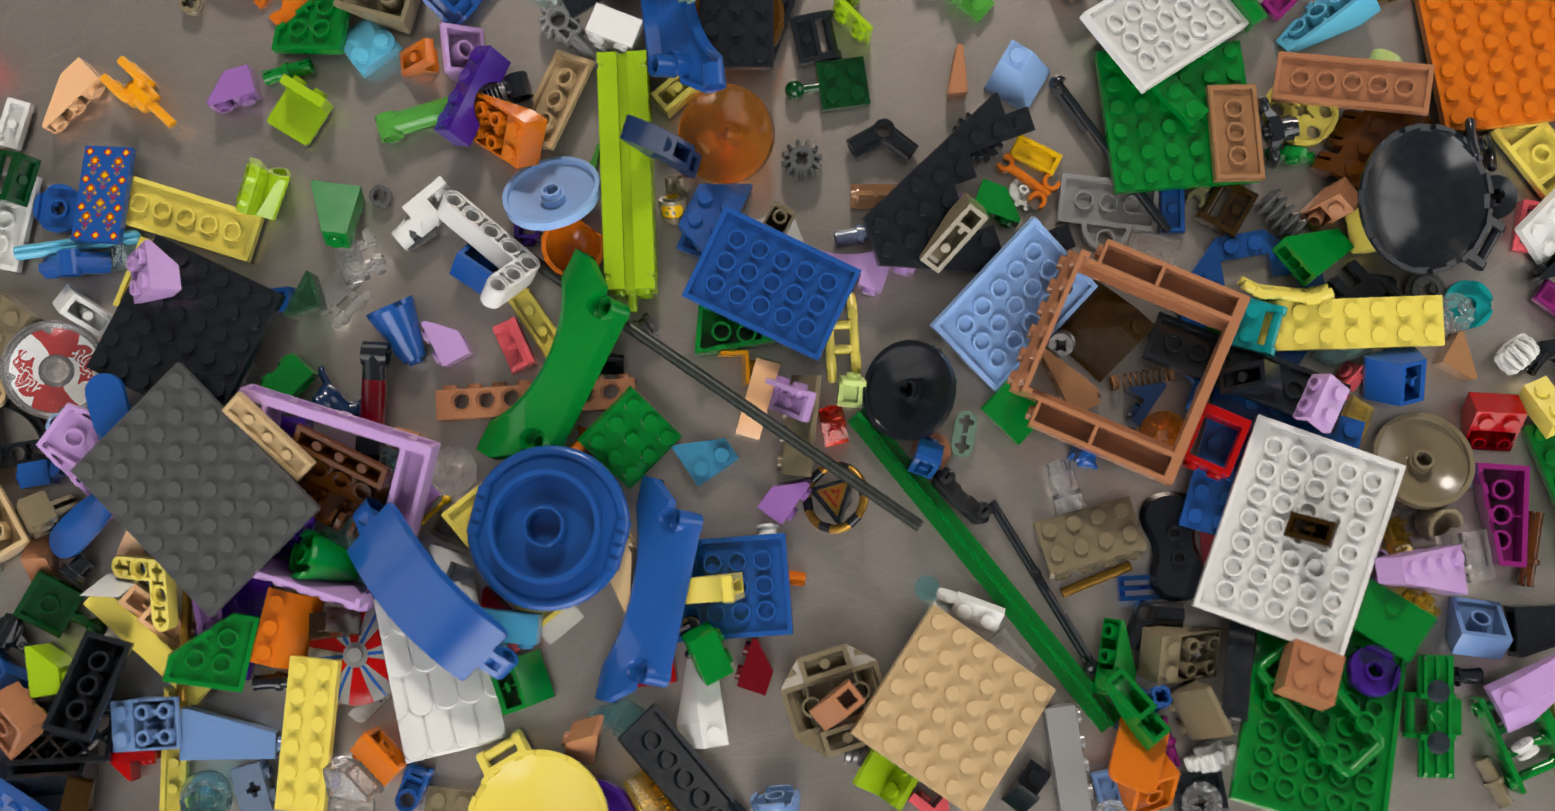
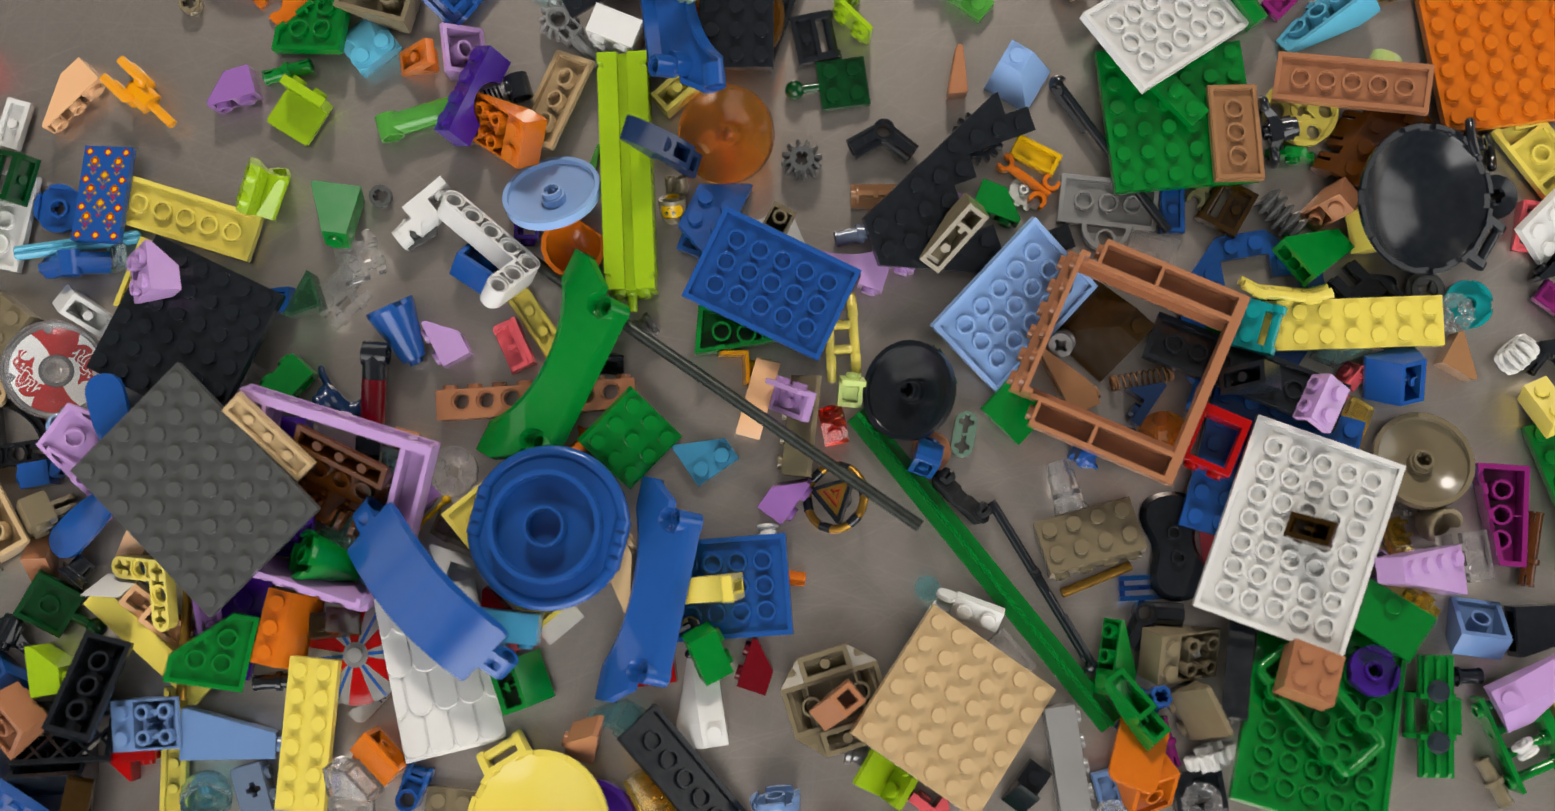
red slope [1460,392,1528,452] -> none

